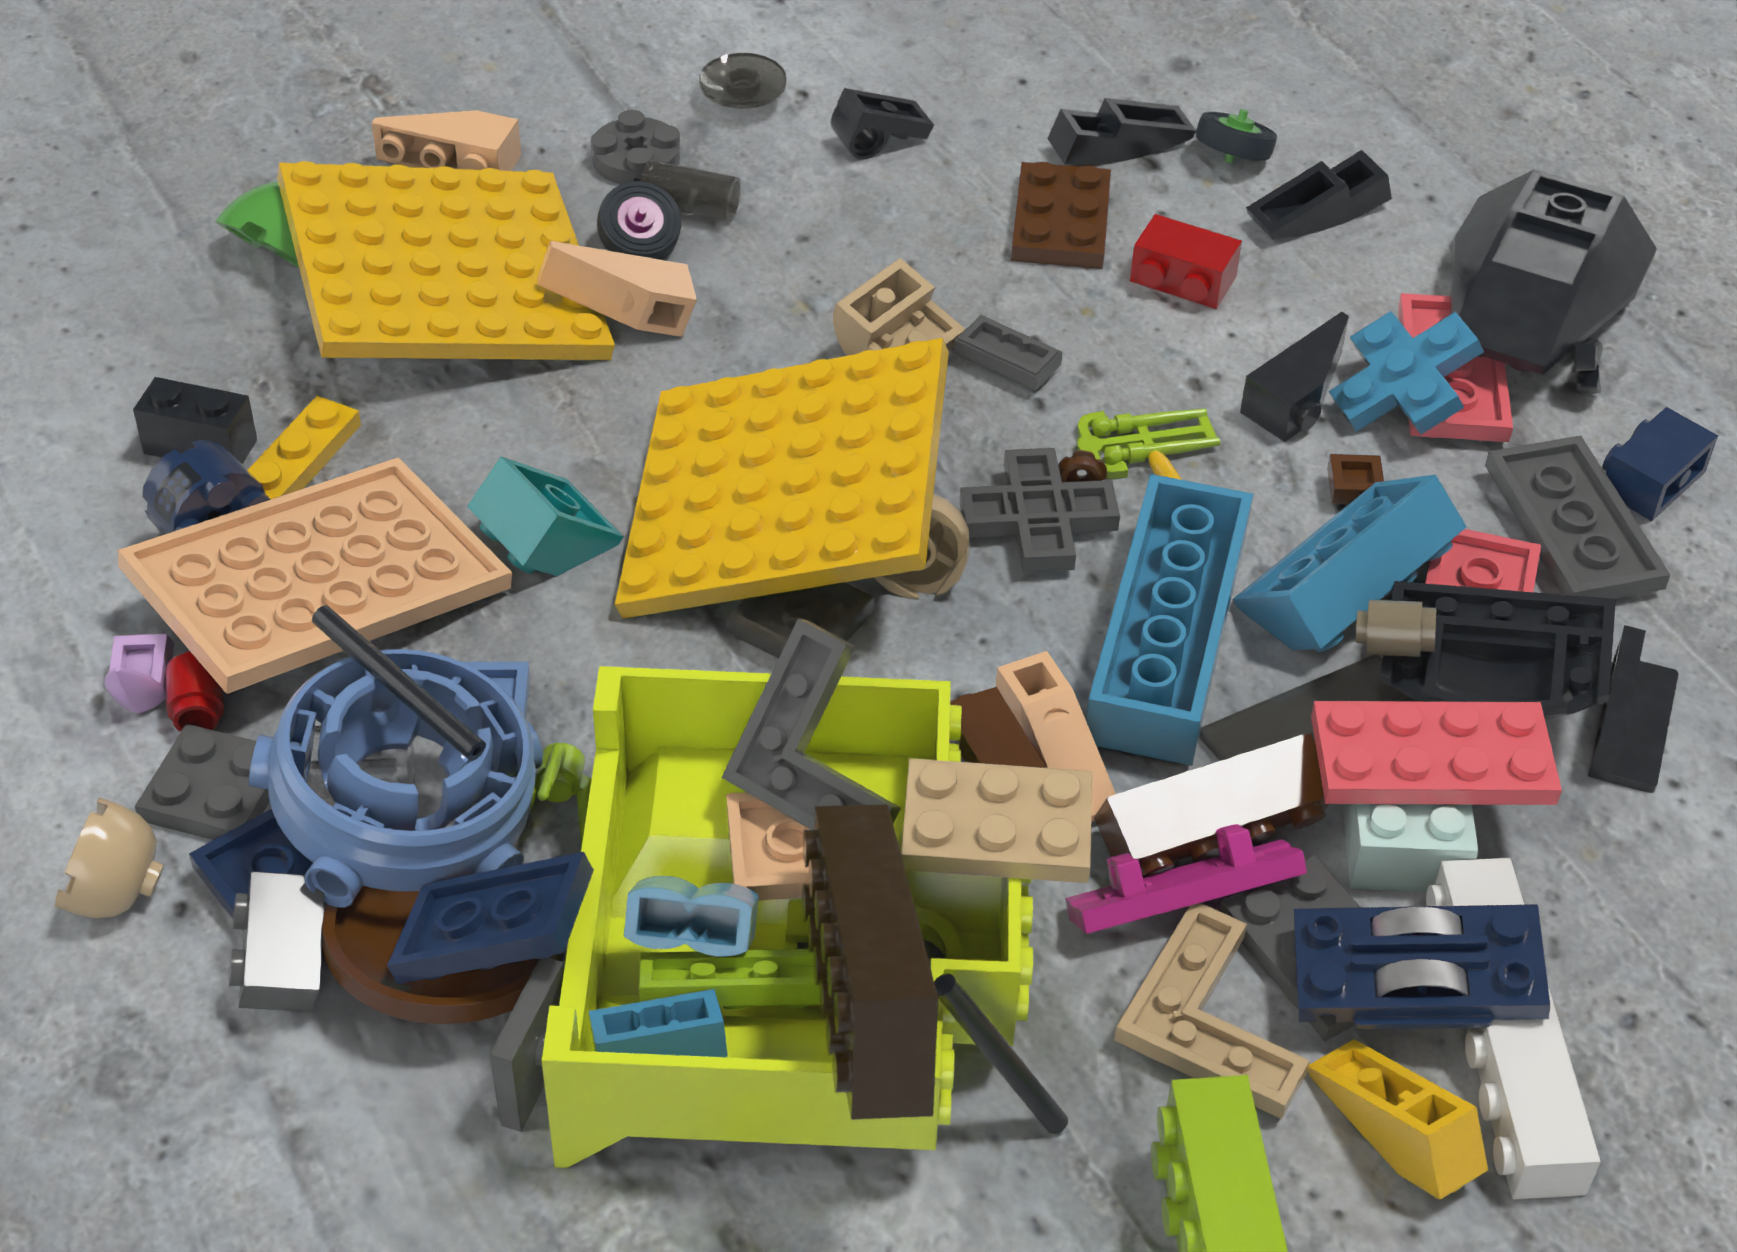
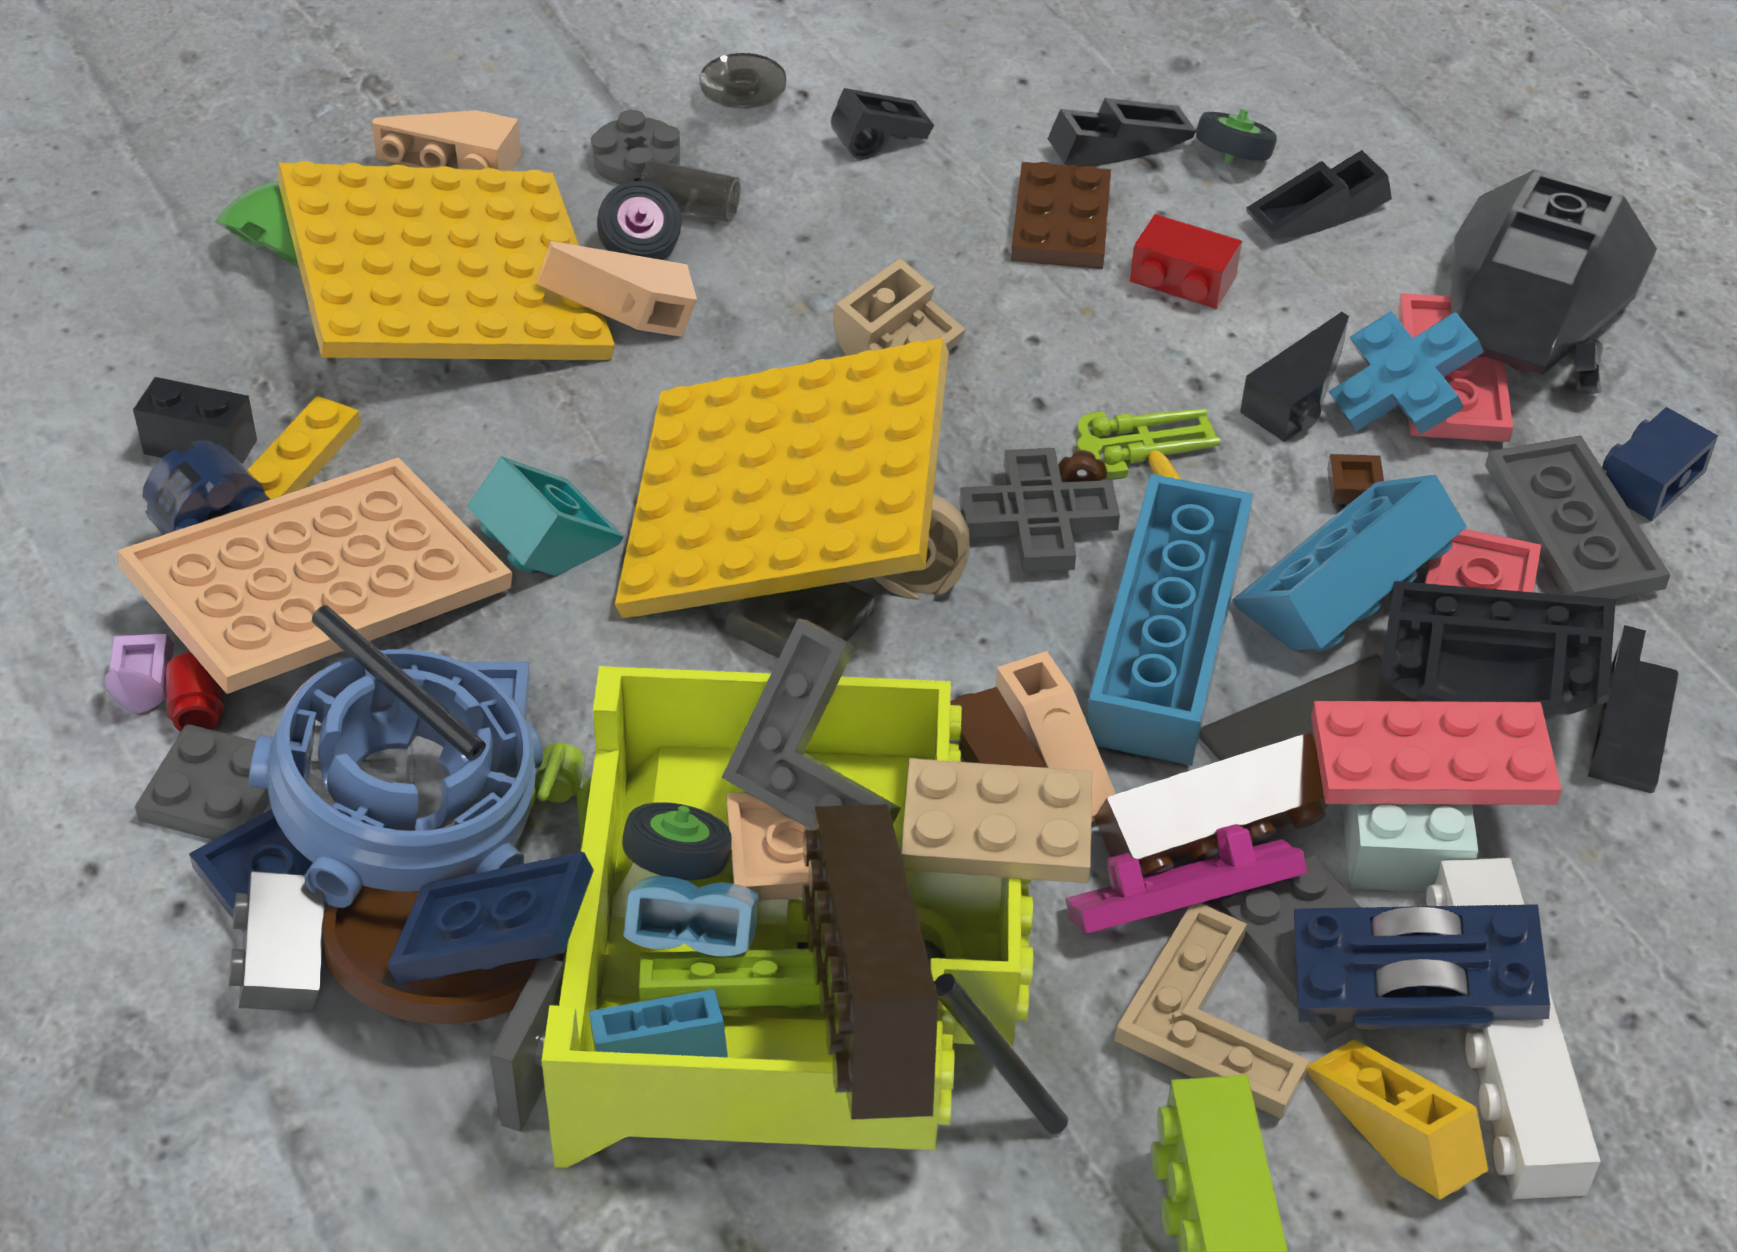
tan cylinder [54,797,164,919] -> none
dark grey plate [954,315,1062,391] -> none
dark tan brick [1356,600,1436,657] -> none
none -> black wheel [622,802,732,880]

